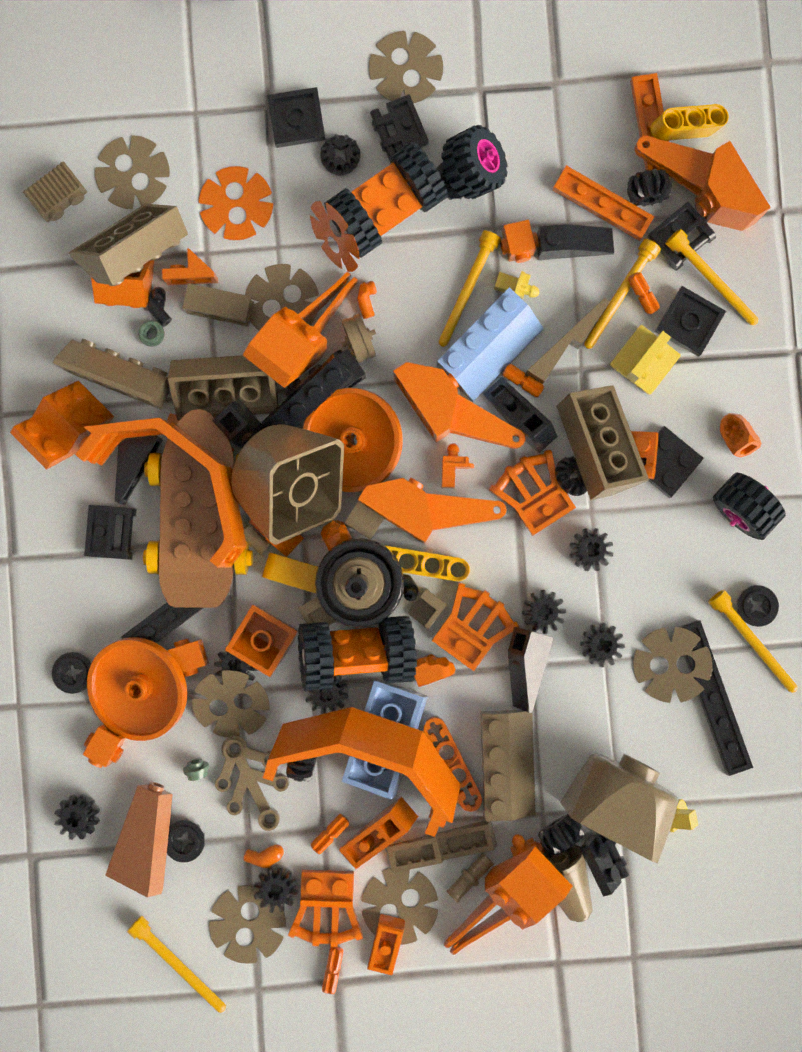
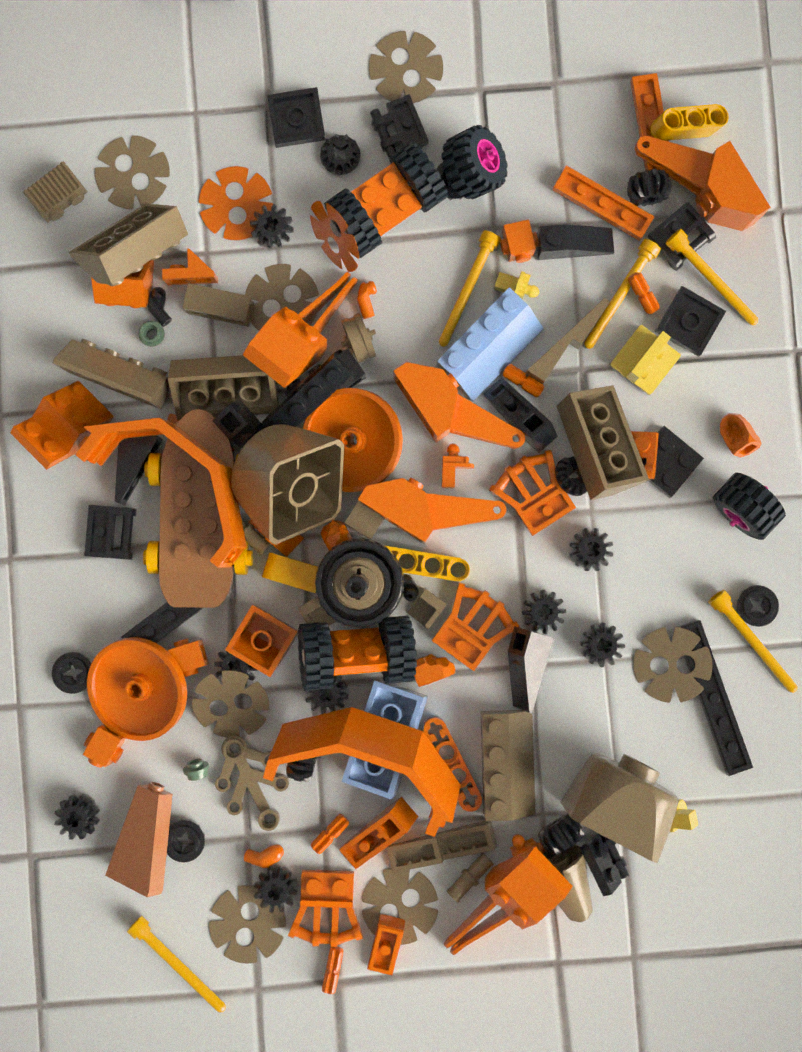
none -> black gear [250,204,294,249]

